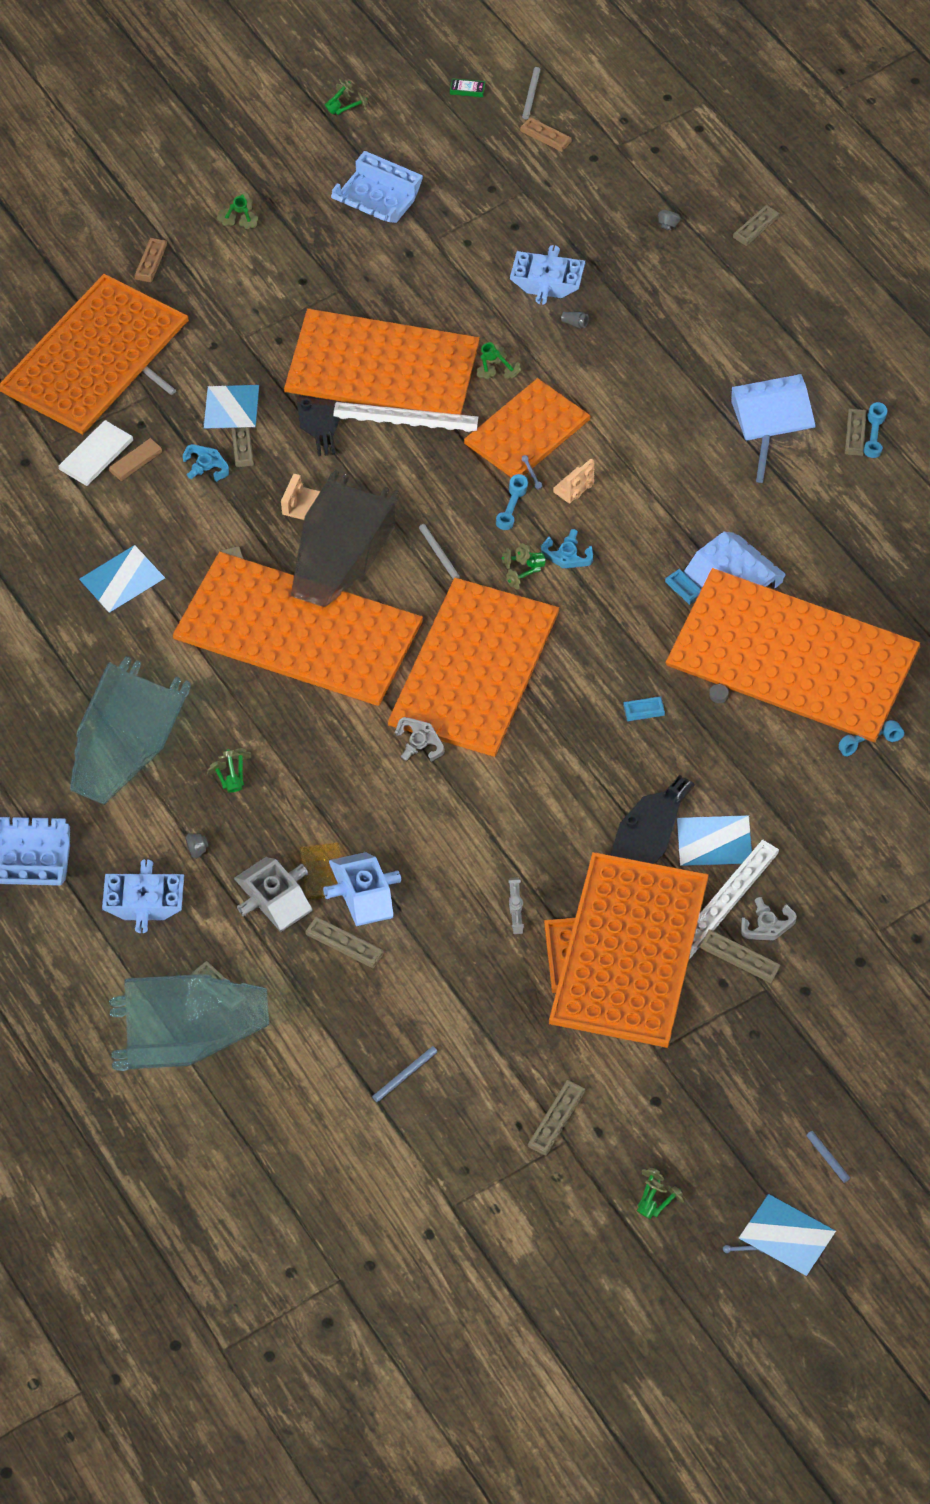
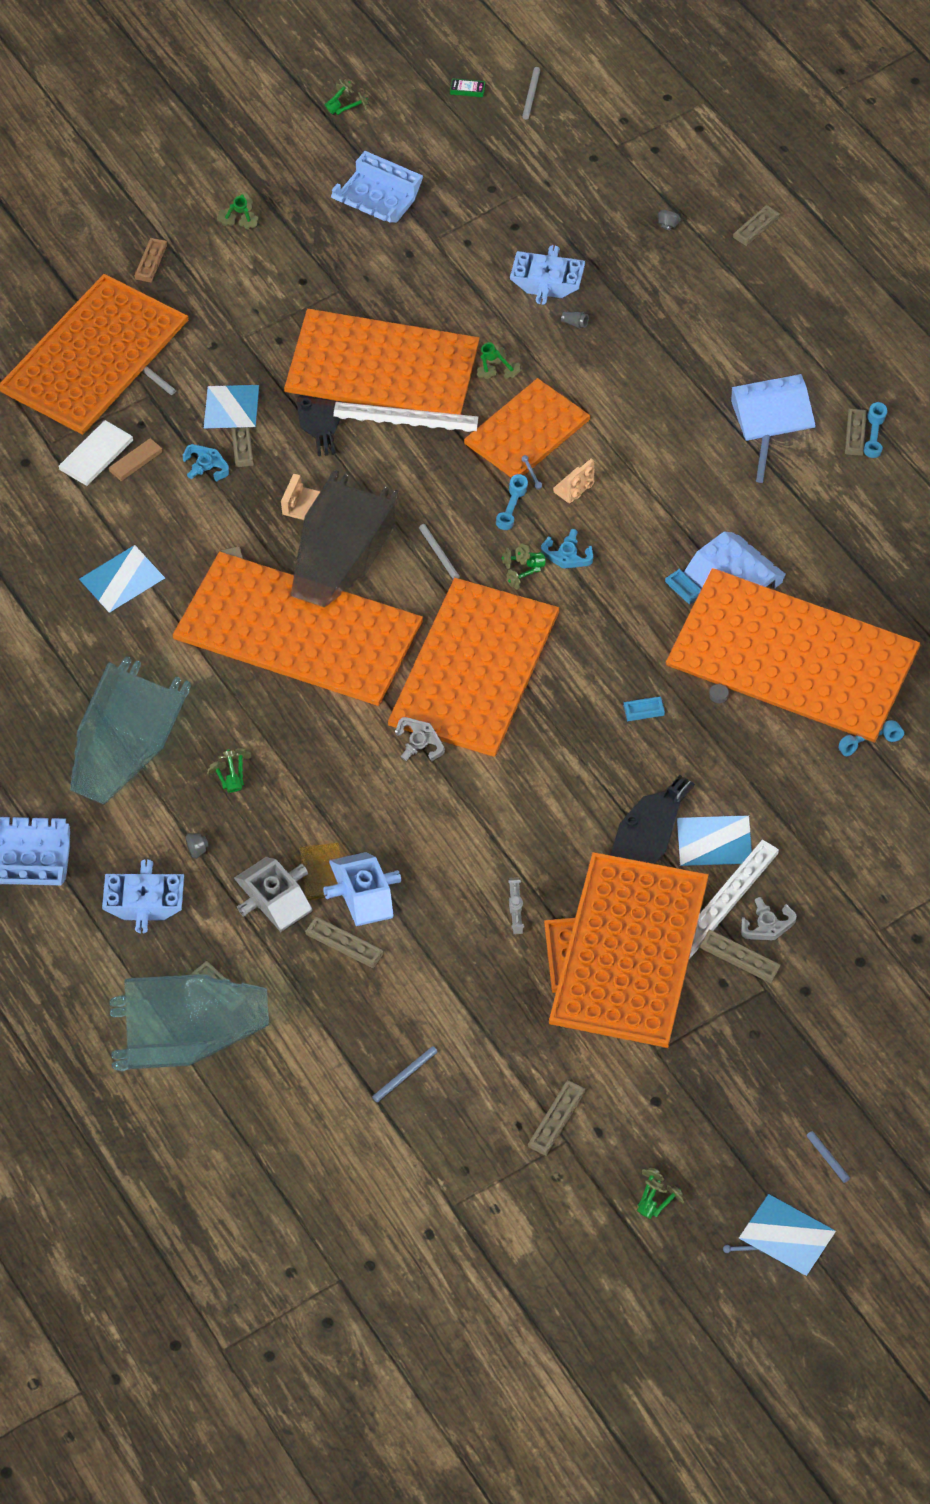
medium nougat tile [520,117,571,152] -> none

